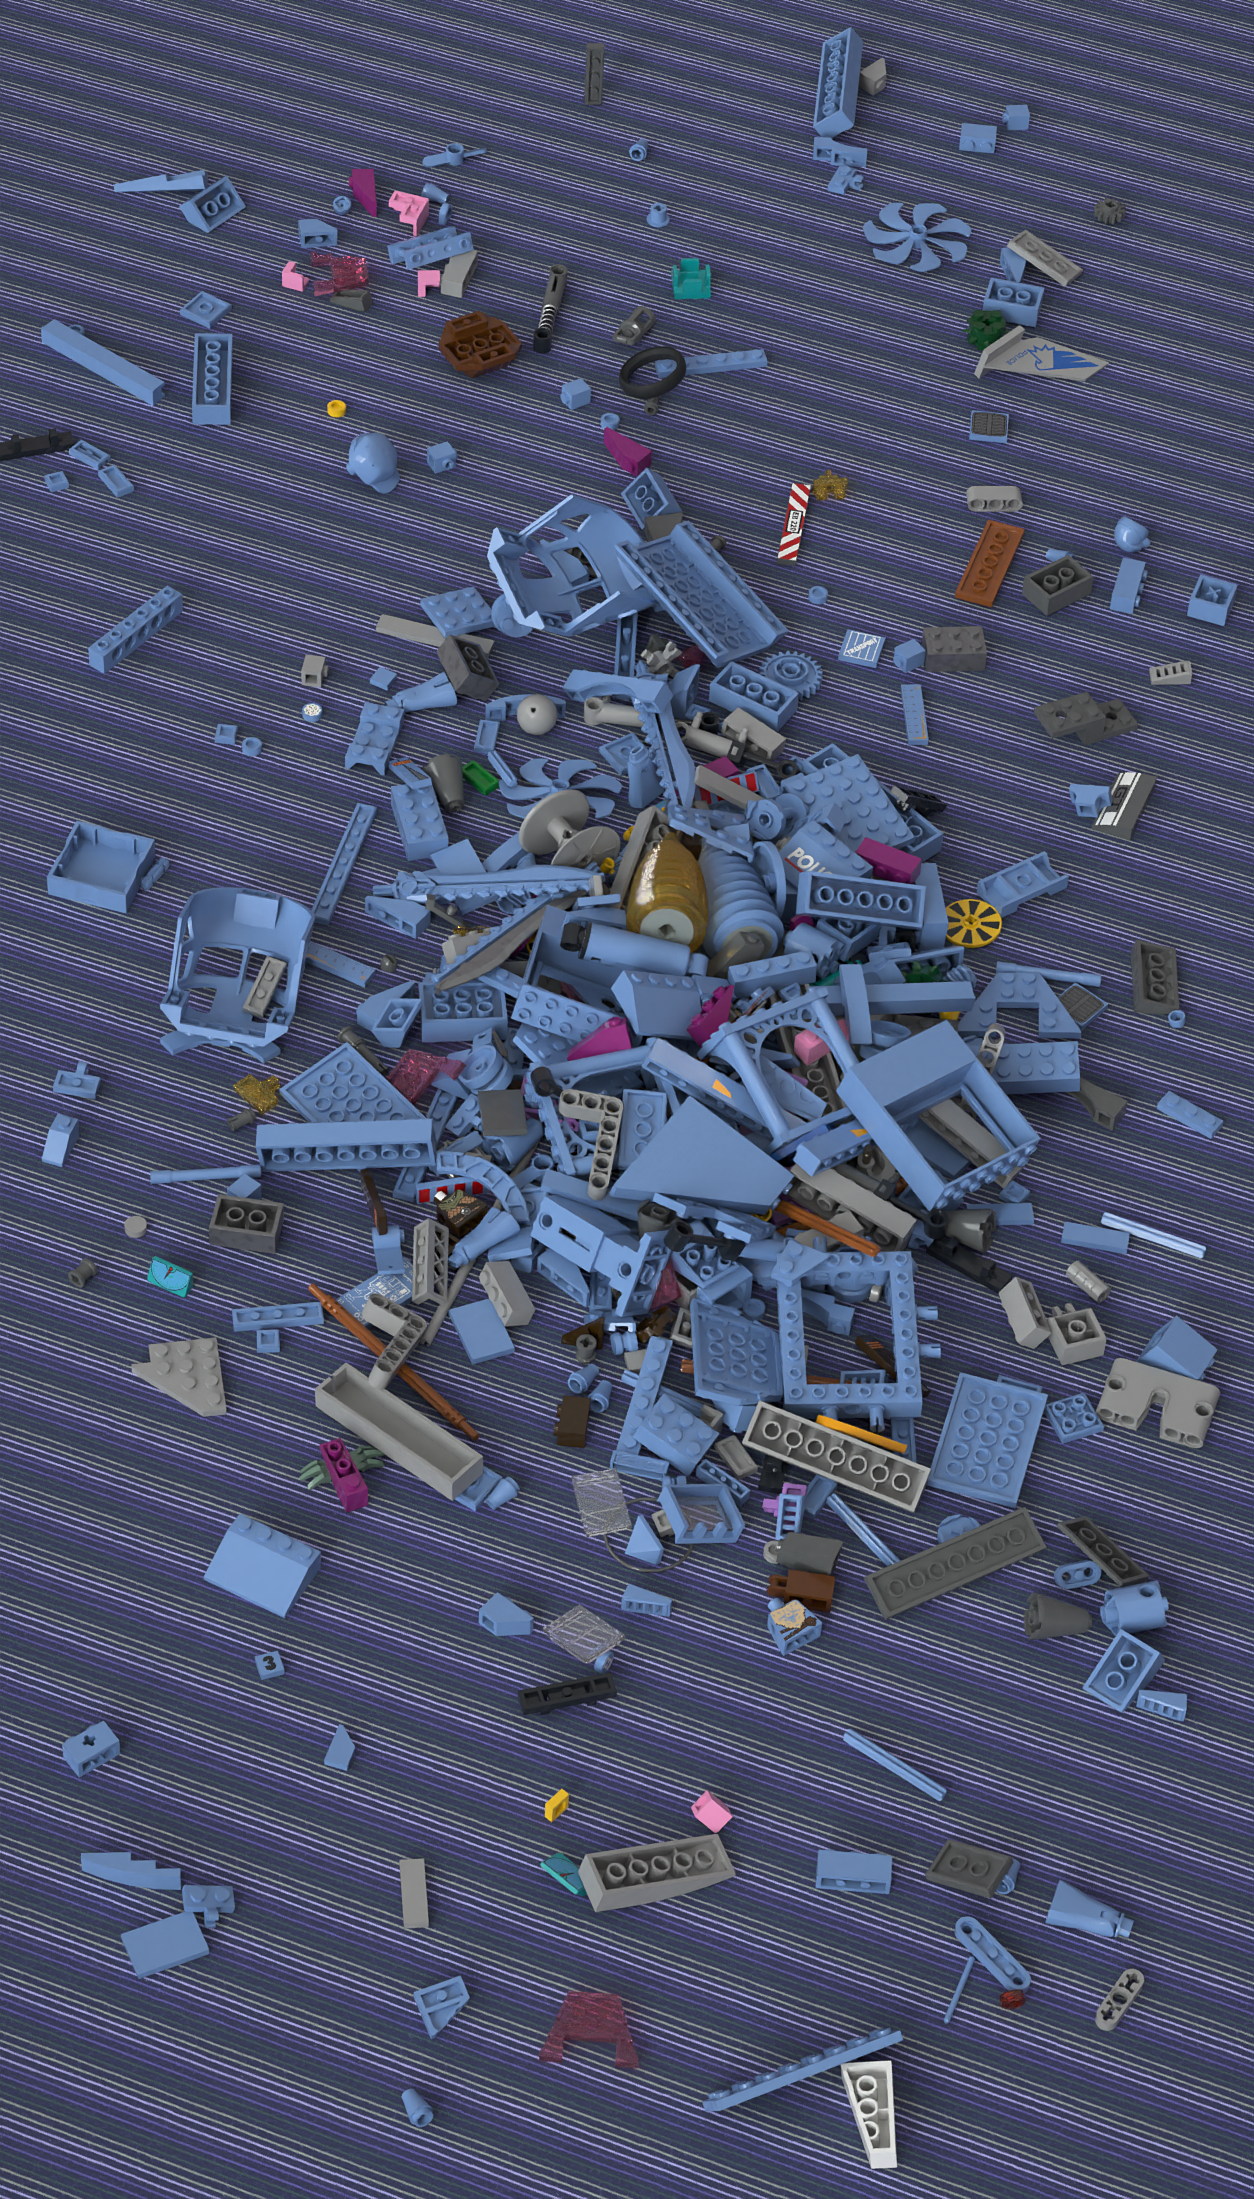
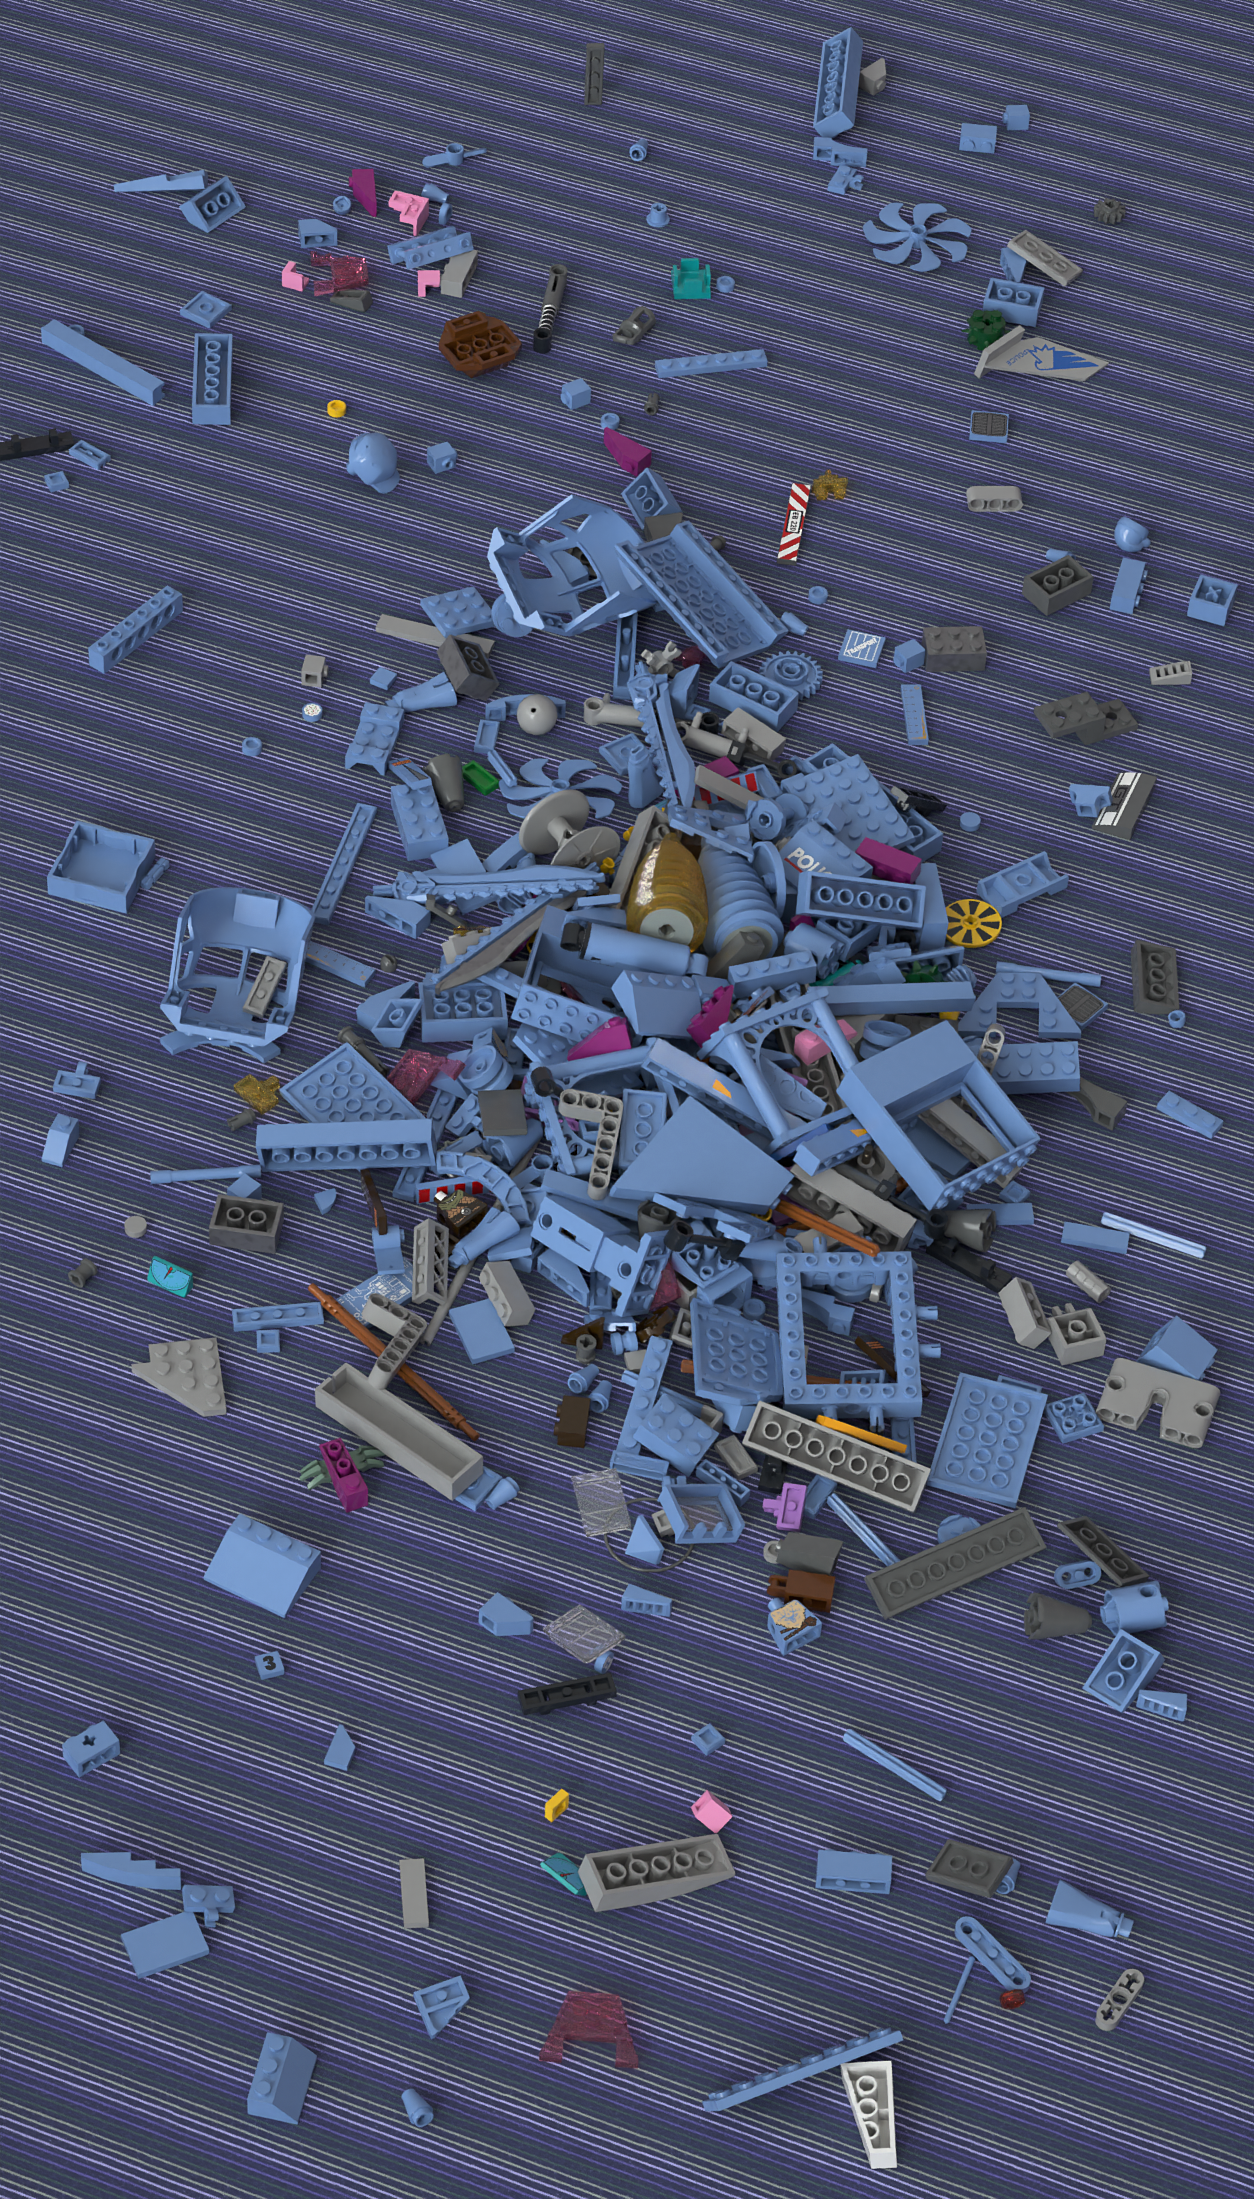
medium blue tile [98,464,134,498] -> none
medium blue tile [215,724,238,745] -> none
medium blue arch [562,669,673,714] -> none
light grey tile [588,875,603,897] -> none
black tyre [619,346,686,399] -> none
dark grey tile [646,634,669,653] -> none
medium blue wing [771,1240,829,1286] -> none
medium blue slope [775,1494,806,1540] -> none
medium blue slope [839,964,872,1046] -> none
dark orange plate [955,519,1025,608] -> none
none -> medium blue slope [247,2032,317,2125]
none -> medium blue tile [314,1188,336,1215]
none -> medium blue tile [691,1723,725,1756]
none -> medium blue tile [716,276,735,293]
none -> medium blue cone [780,612,809,636]
none -> medium blue tile [960,812,981,832]

